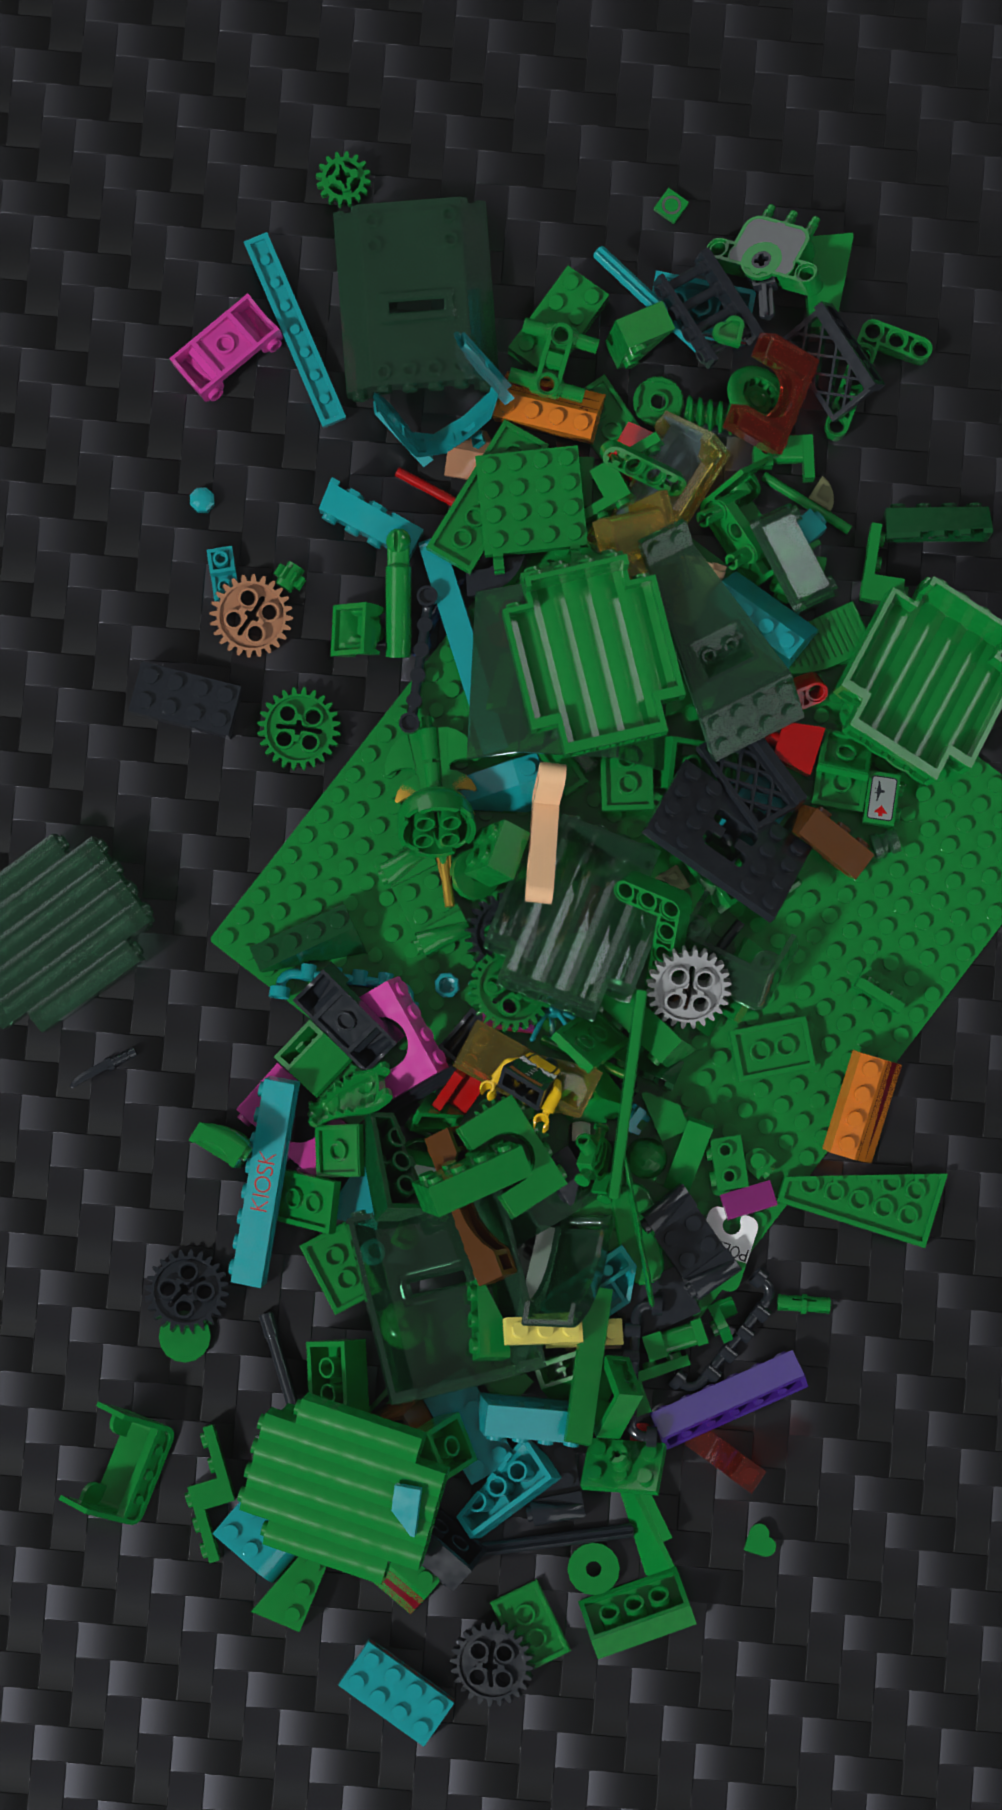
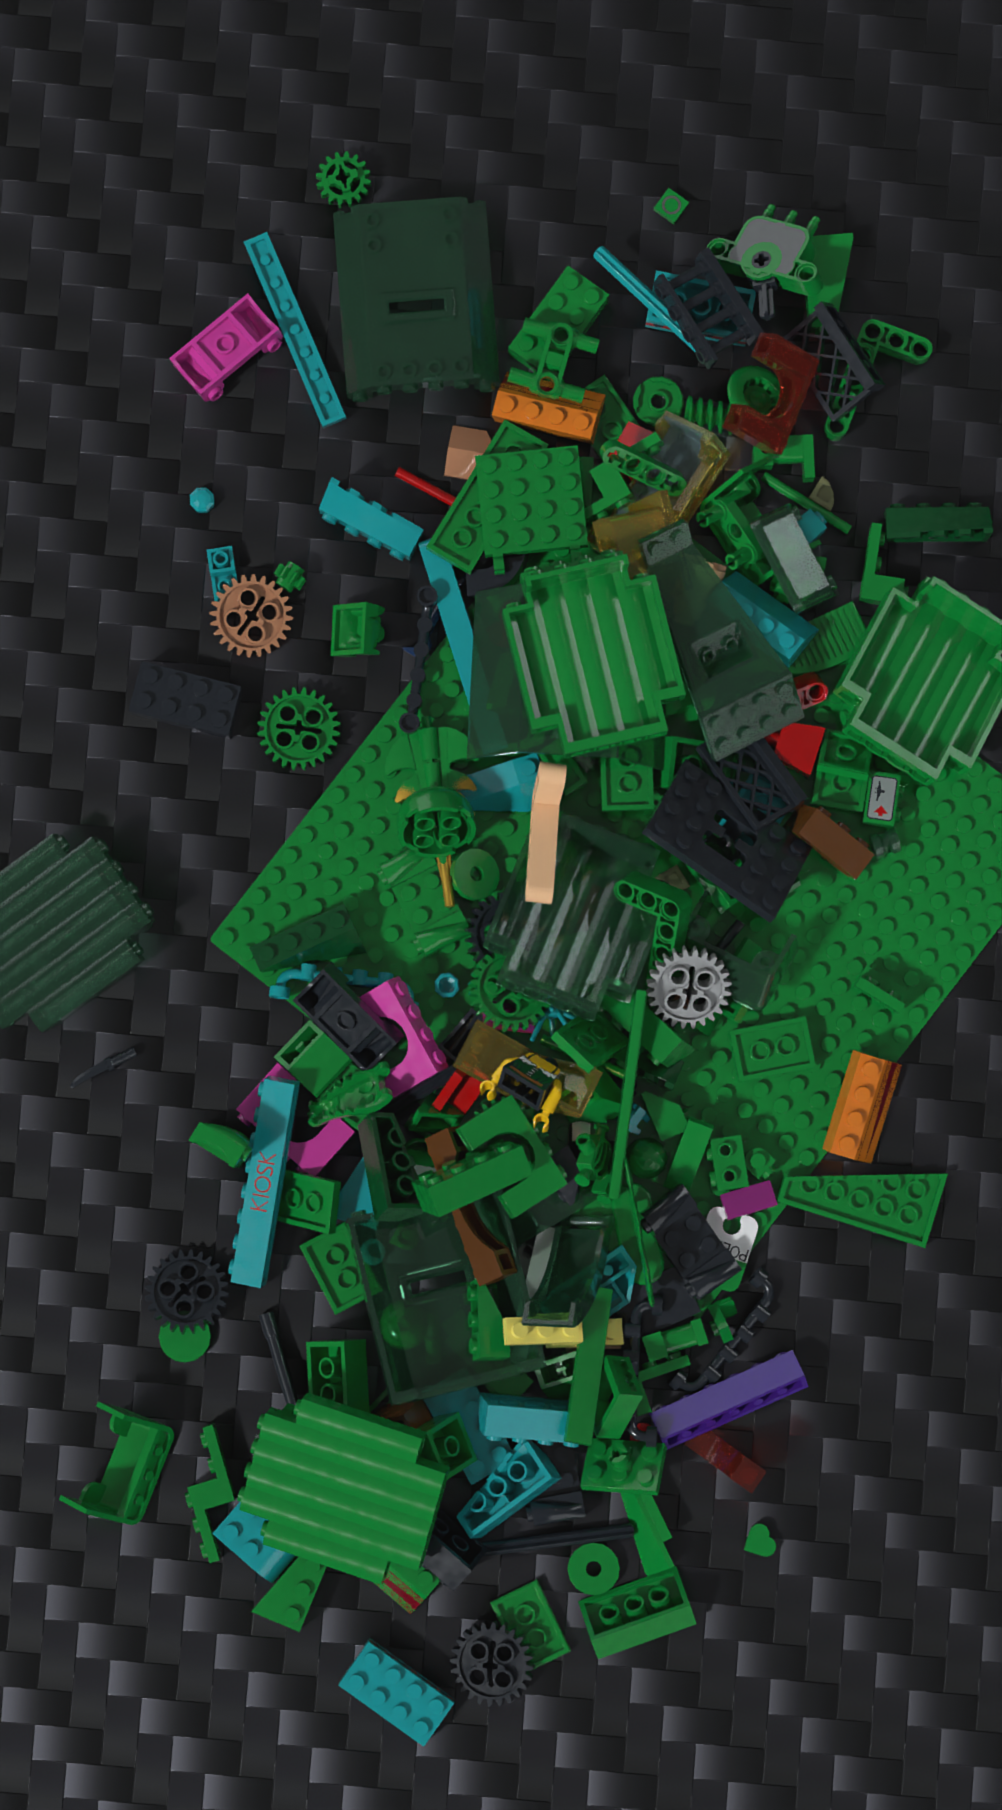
green tile [315,1124,365,1178] -> none
teal animal [373,331,514,467] -> none
green piece [386,529,411,658] -> none
teal tile [391,1483,423,1537] -> none
green brick [464,819,530,887] -> none
green wedge [605,301,675,369] -> none
green tile [712,315,745,348] -> none
green pin [777,1293,831,1314] -> none

